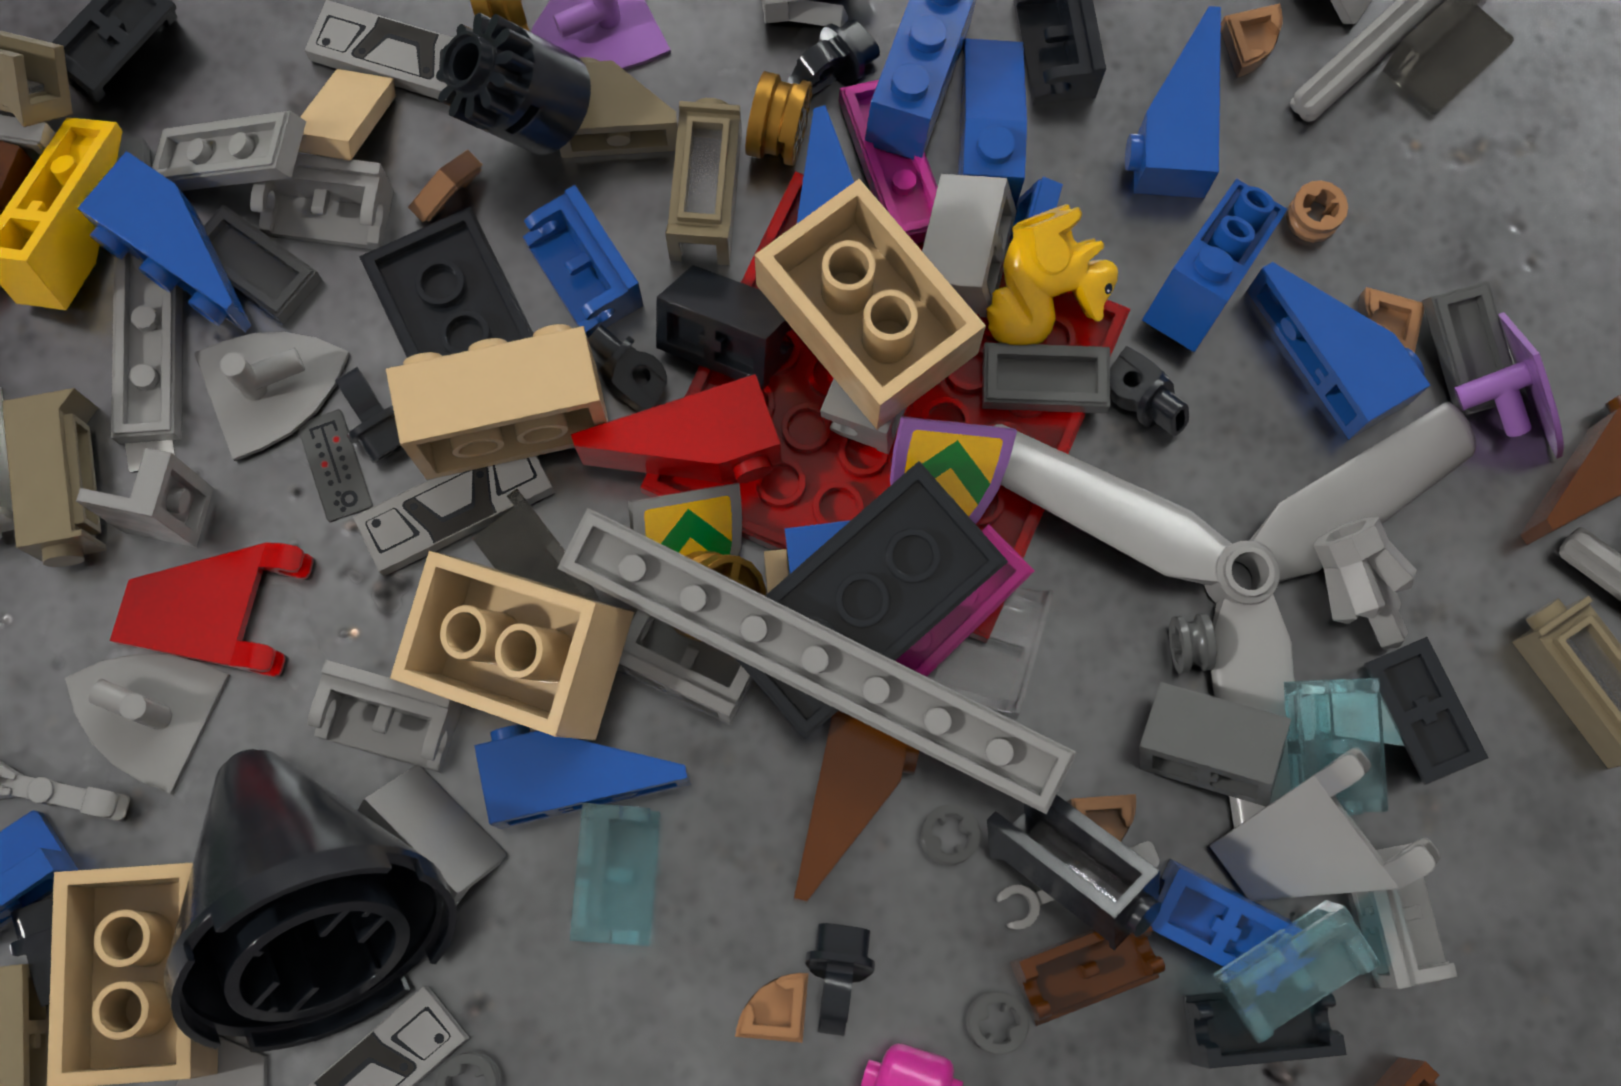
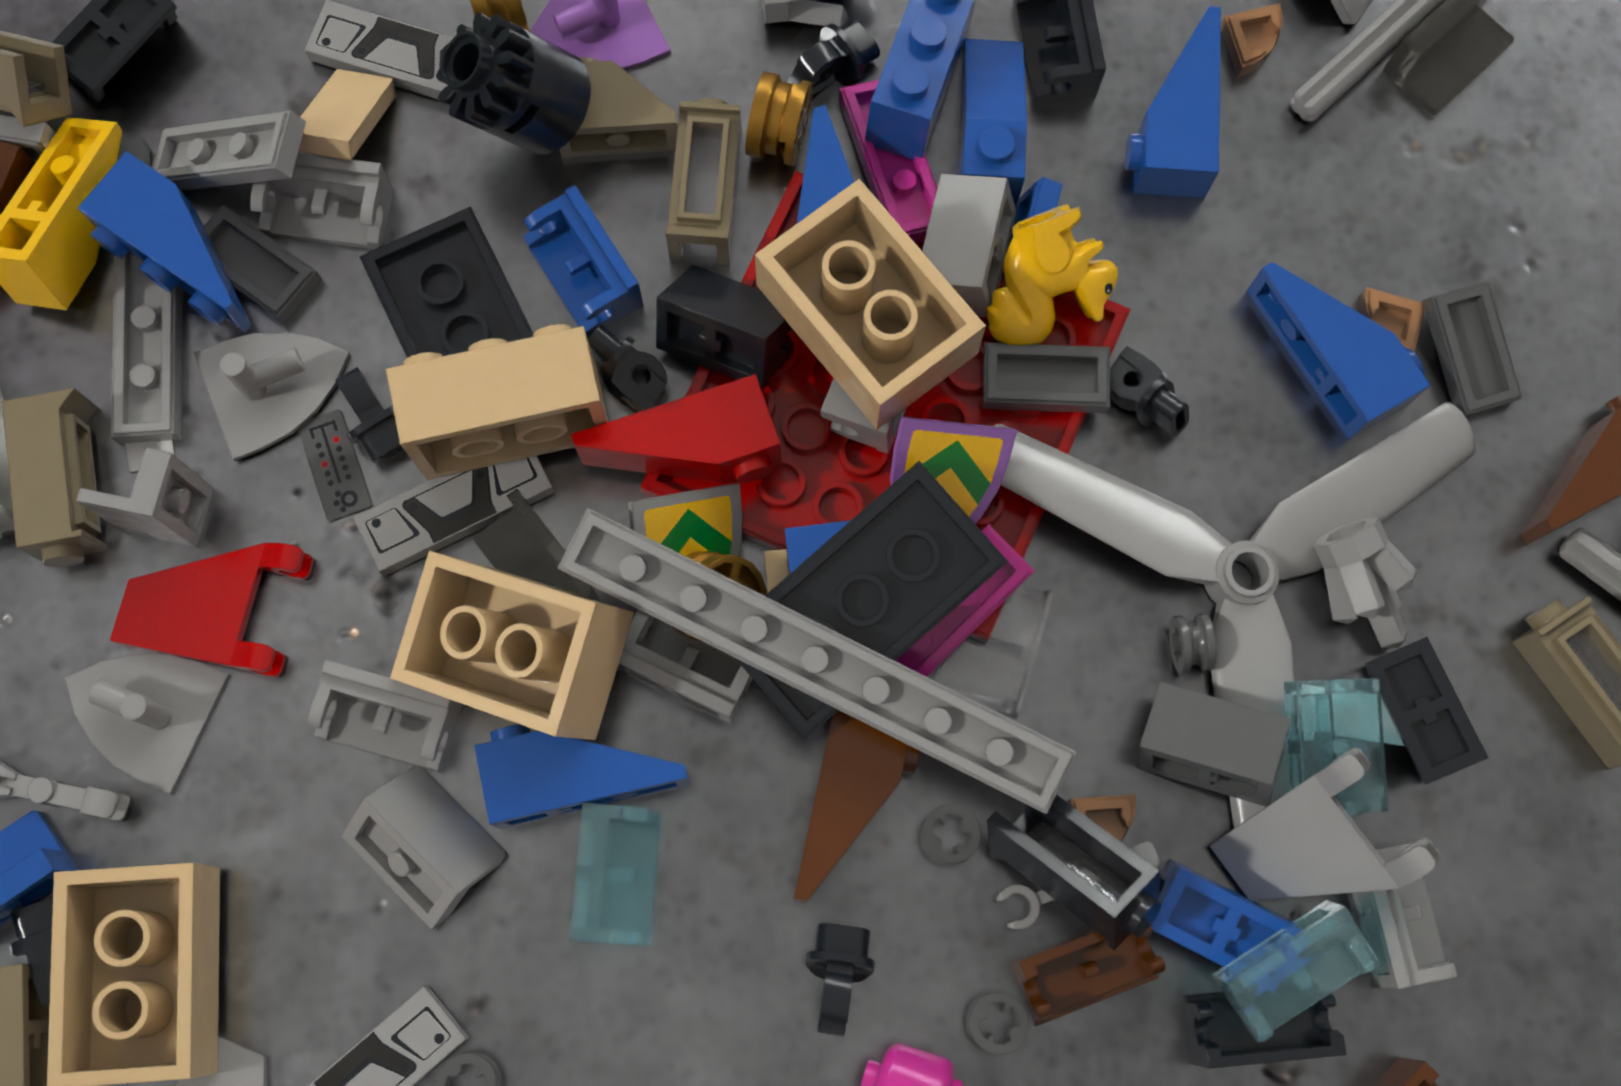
black cone [164,749,457,1052] -> none
medium nougat tile [408,150,483,222] -> none
medium nougat tile [735,973,809,1043] -> none
blue slope [1142,178,1288,352] -> none
medium nougat bush [1286,180,1348,243] -> none
medium lavender shield [1454,312,1564,459] -> none

